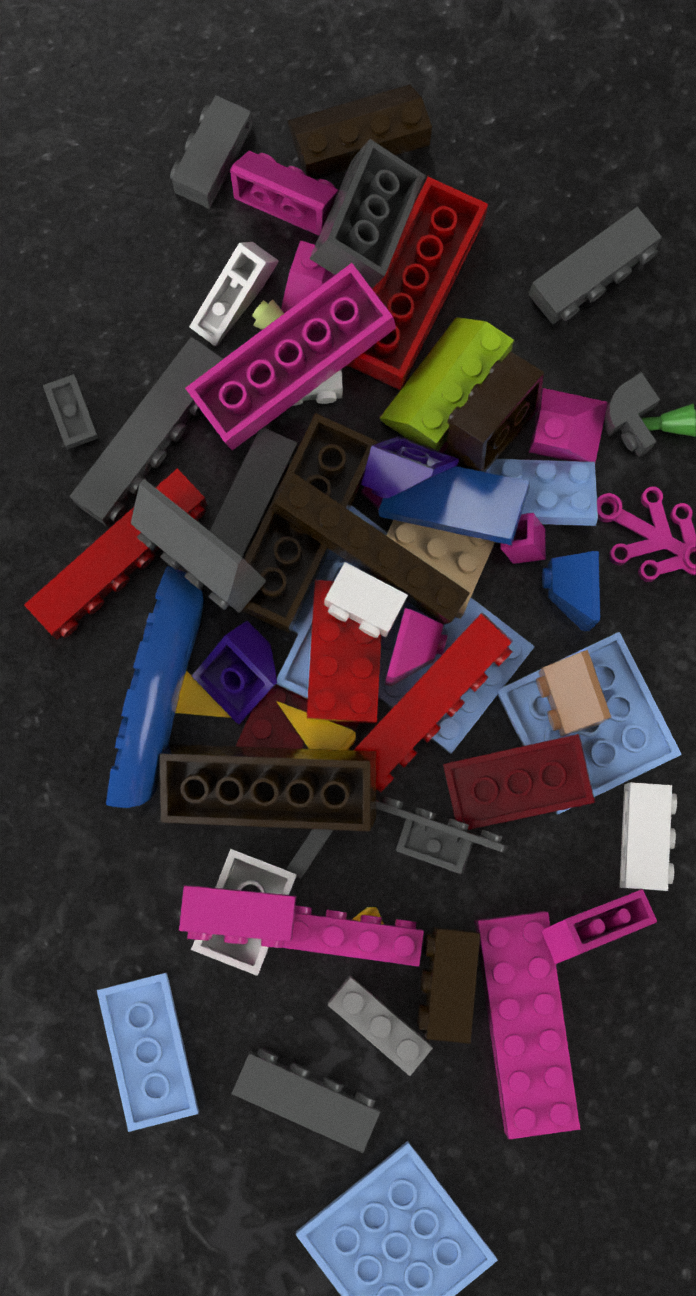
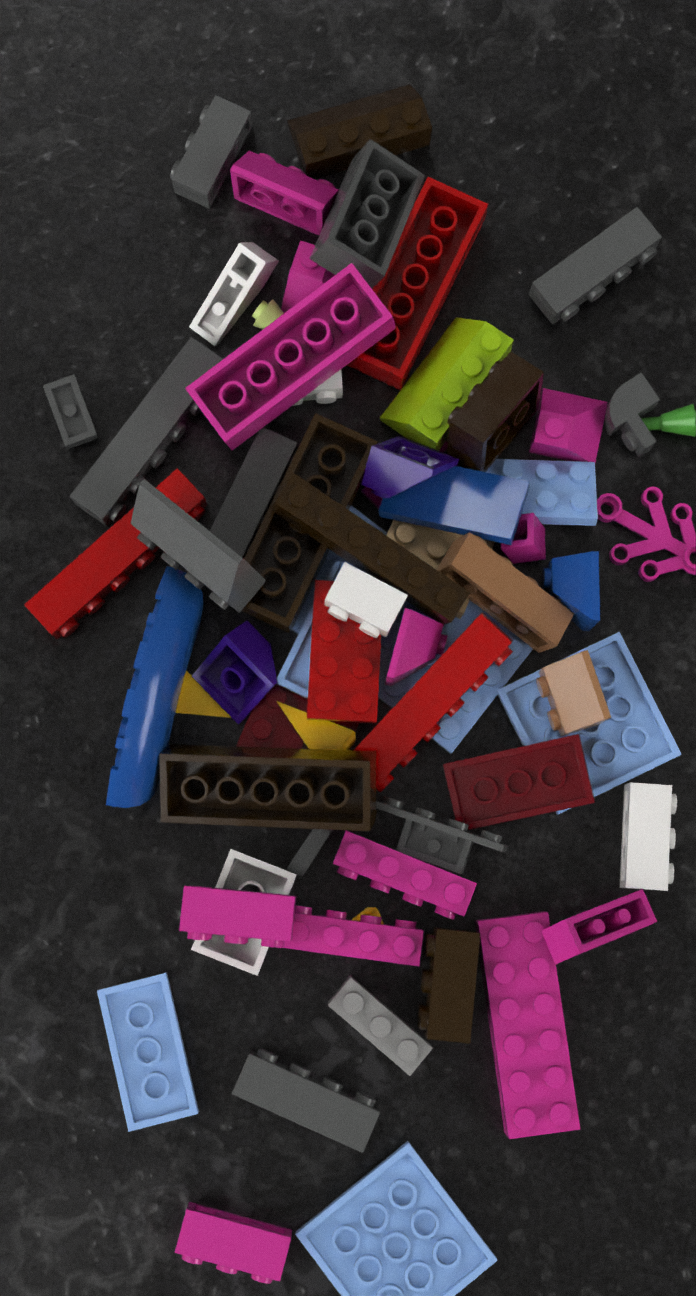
none -> dark pink brick [175,1202,292,1284]
none -> dark pink brick [333,831,477,920]
none -> medium nougat brick [437,532,574,653]

